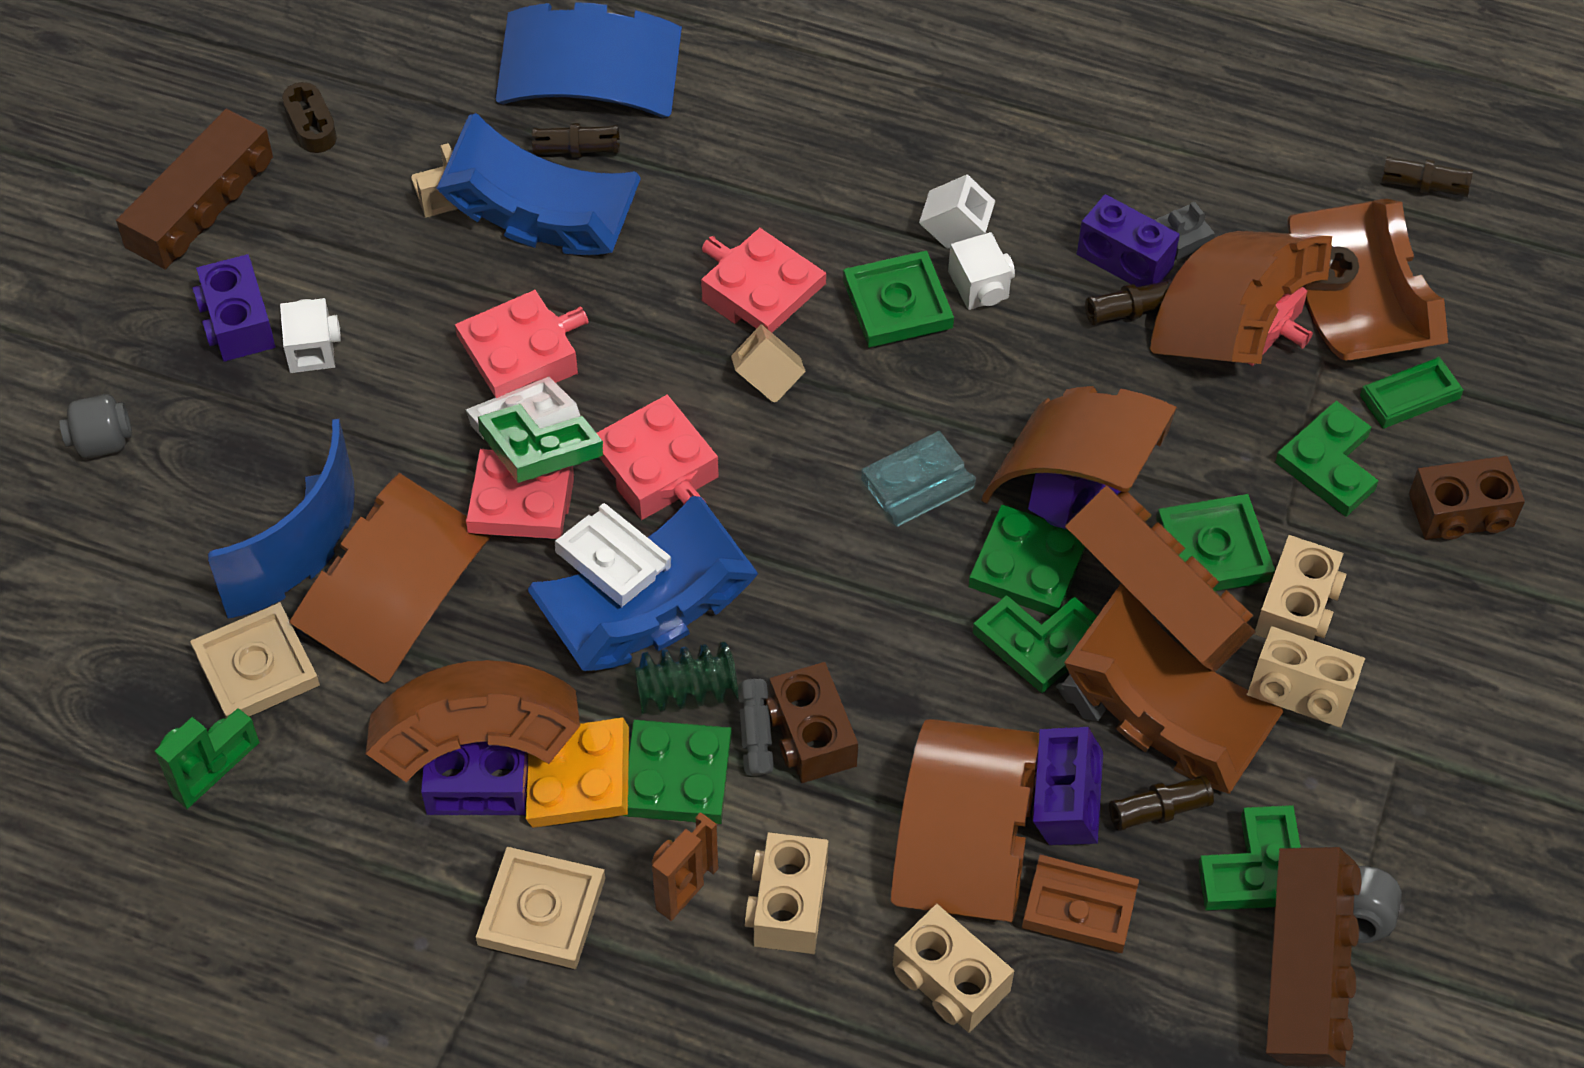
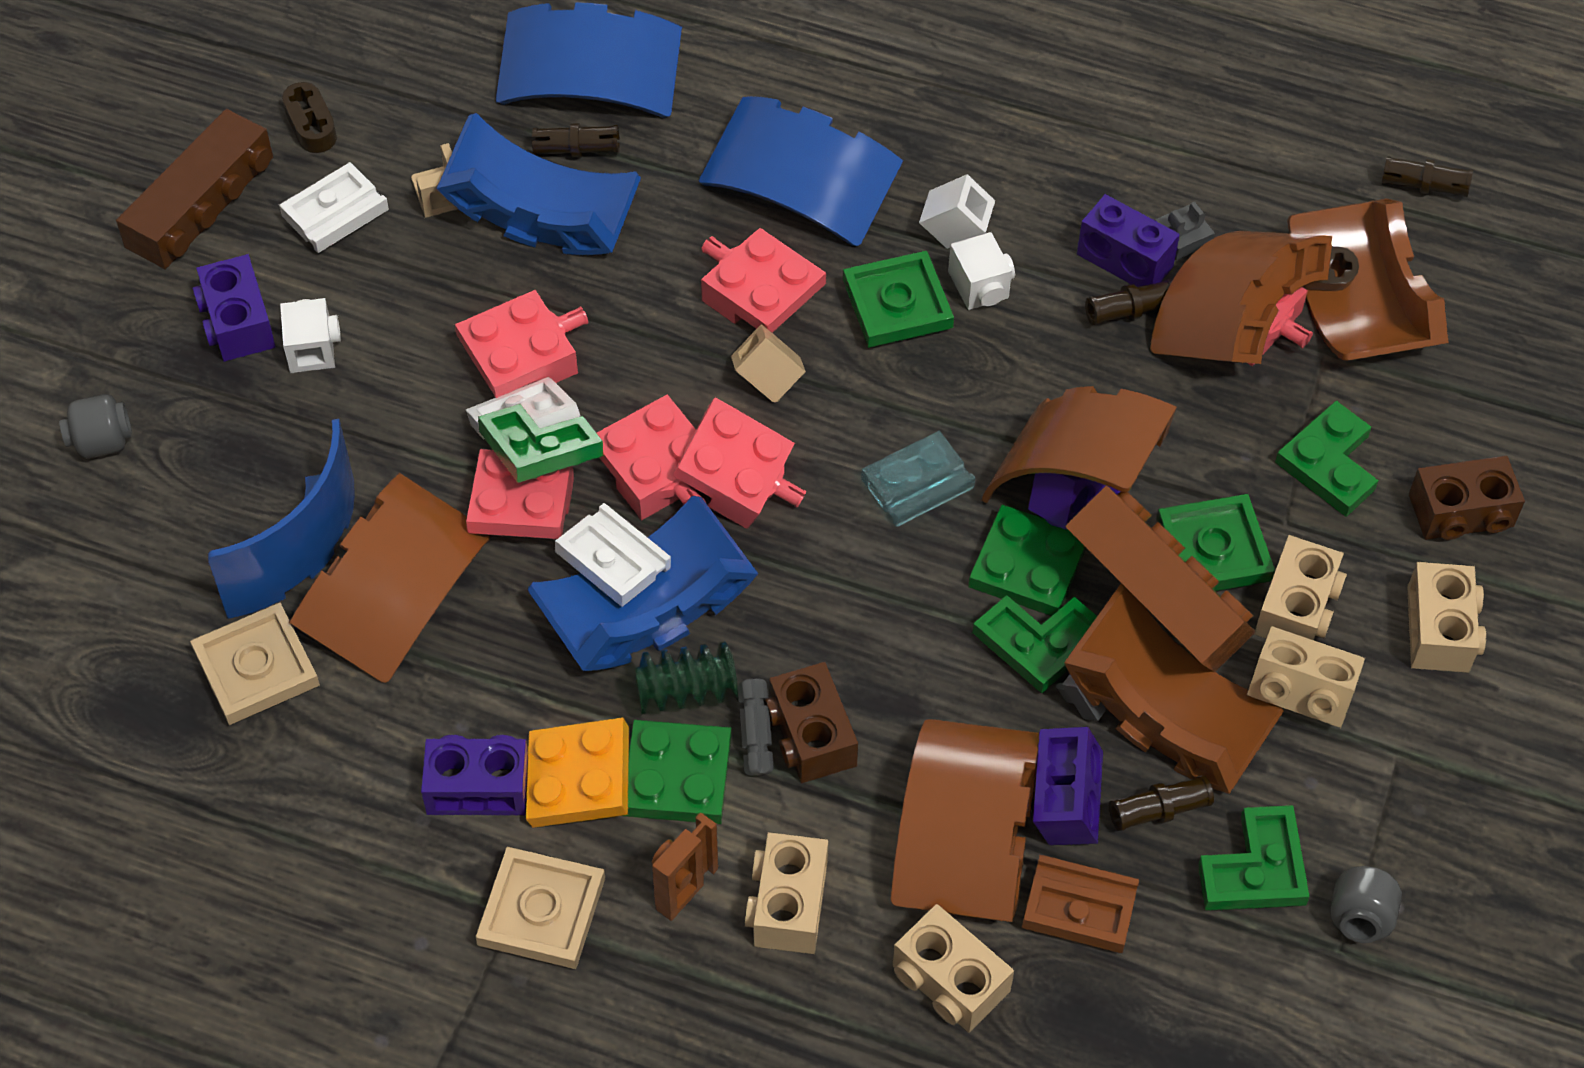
green plate [155,708,260,809] -> none
dark orange panel [366,660,580,782] -> none
reddish brown brick [1266,847,1362,1067] -> none
green tile [1360,357,1464,429] -> none
none -> white plate [279,162,389,253]
none -> coral plate [672,397,806,529]
none -> blue panel [699,96,903,246]
none -> tan brick [1407,562,1486,673]

